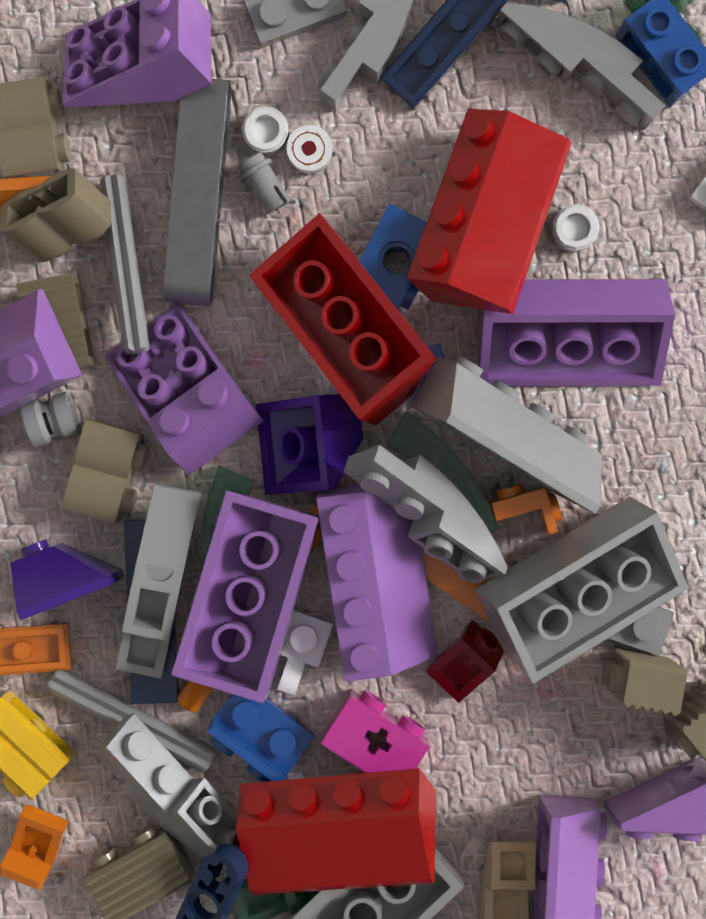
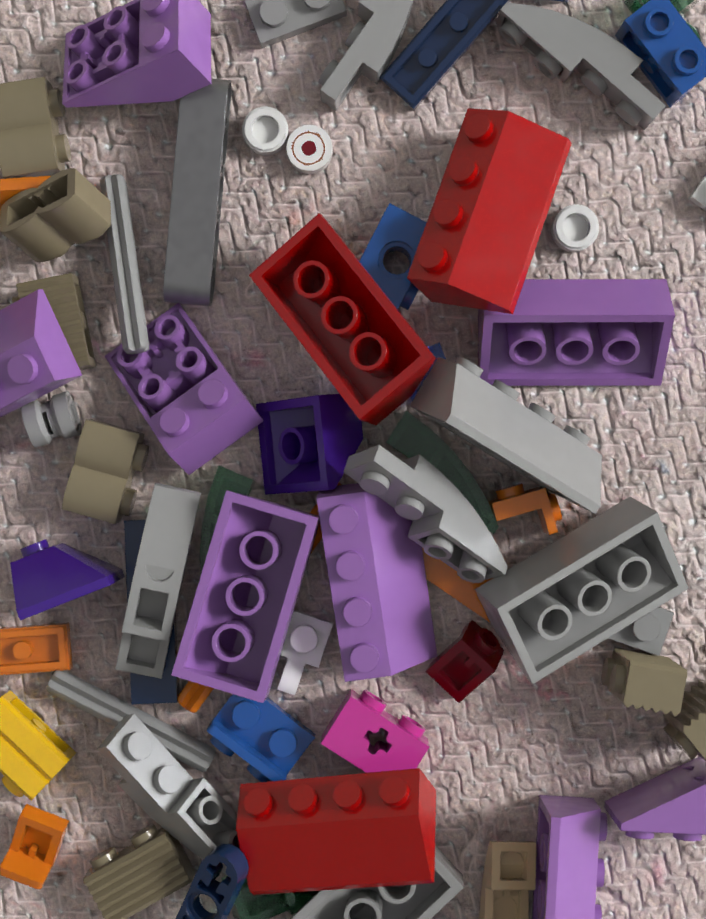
light grey pin [238,153,292,216] -> none

